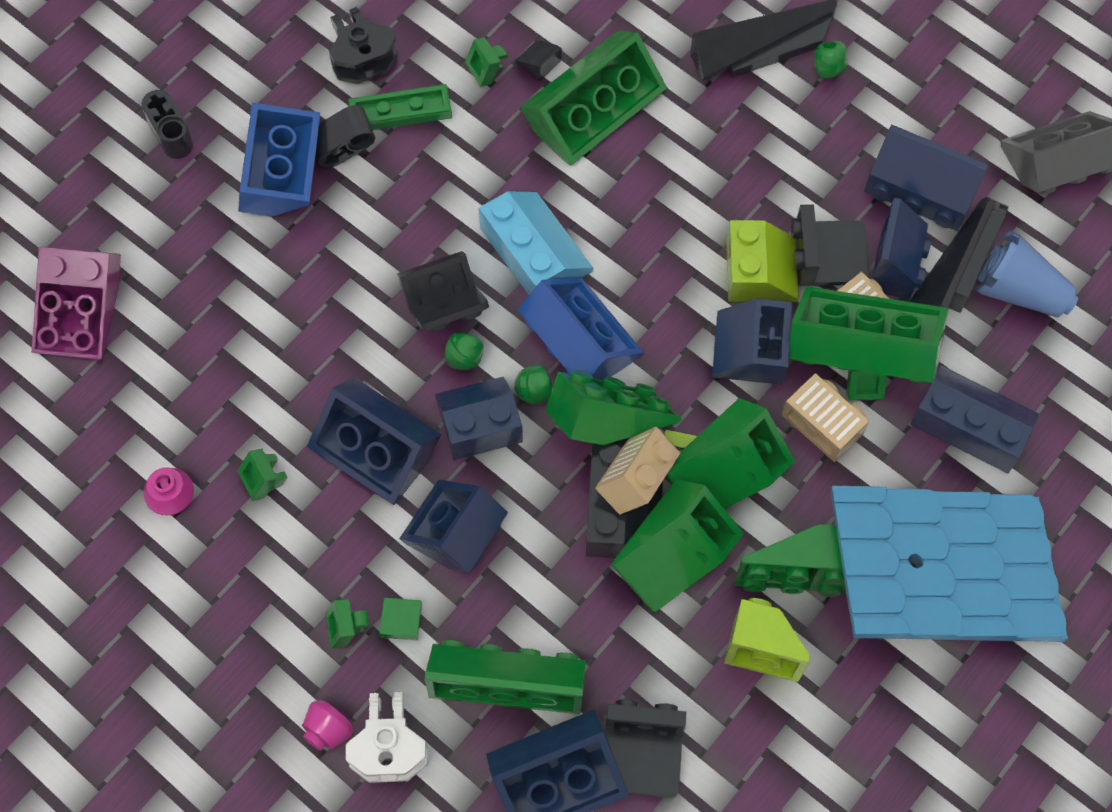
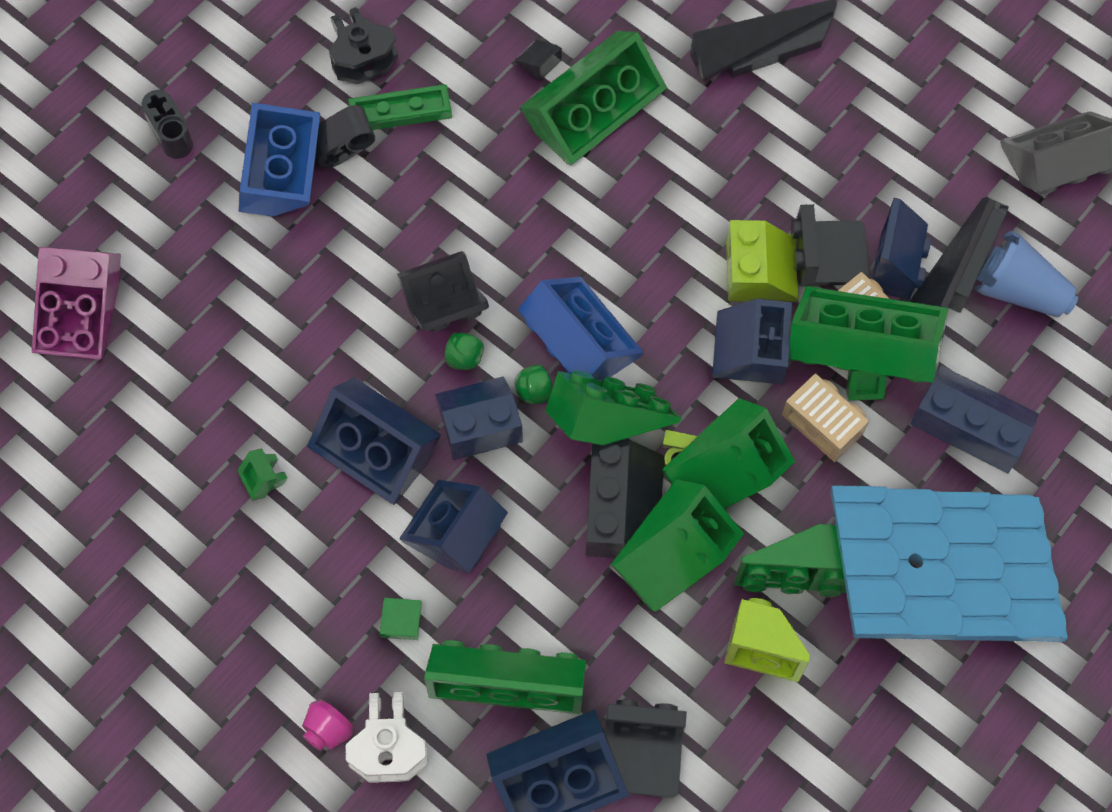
dark pink cone [143,467,194,515] -> none
green tile [325,599,370,649] -> none
green tile [465,37,508,86] -> none
medium azure slope [479,191,594,295] -> none
tan brick [595,427,680,515] -> none
green piece [814,41,849,79] -> none
dark blue slope [864,124,988,231] -> none

